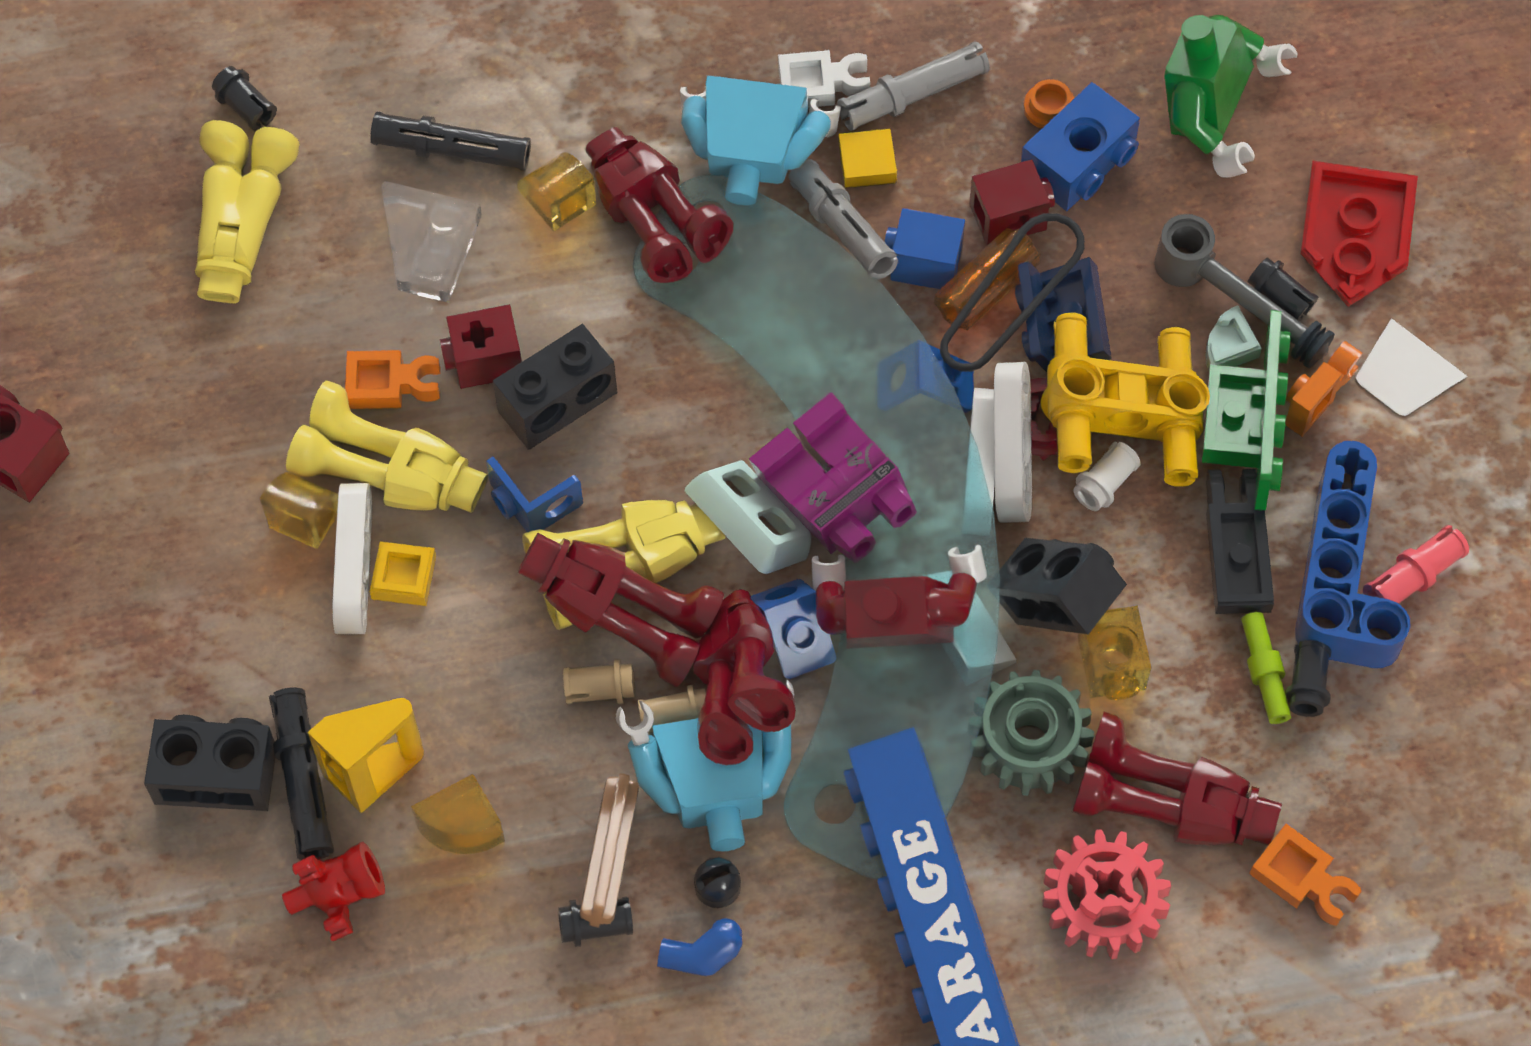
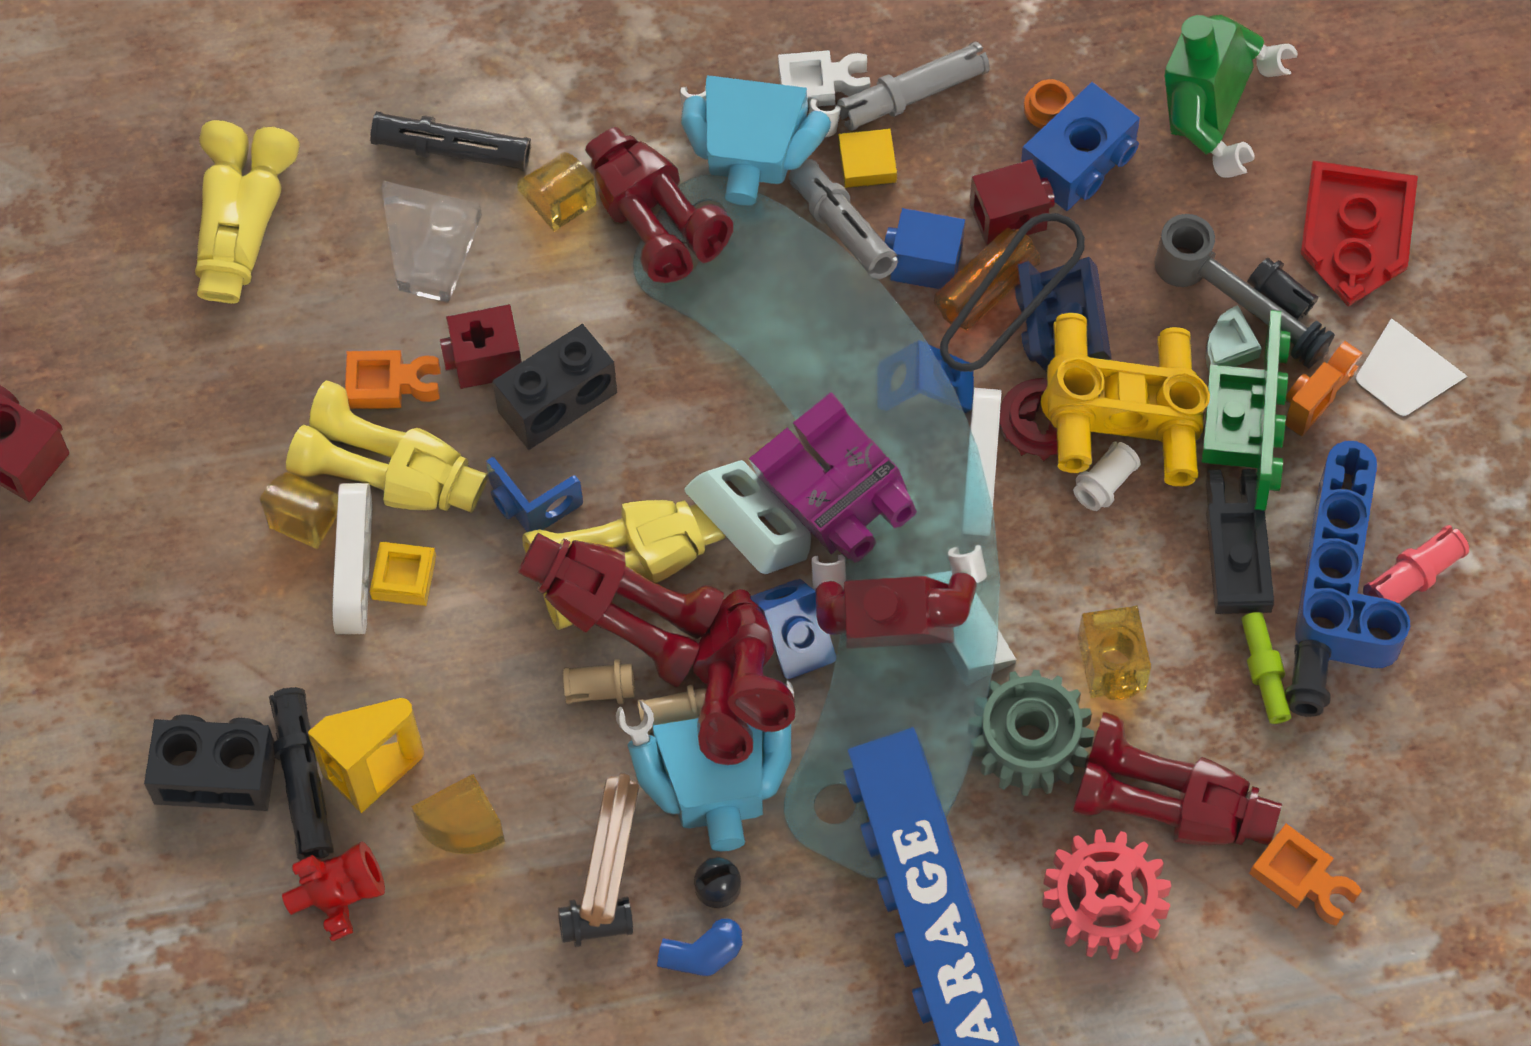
black pin [212,66,277,131] -> none
black brick [986,538,1127,635] -> none
white beam [994,362,1032,523] -> none

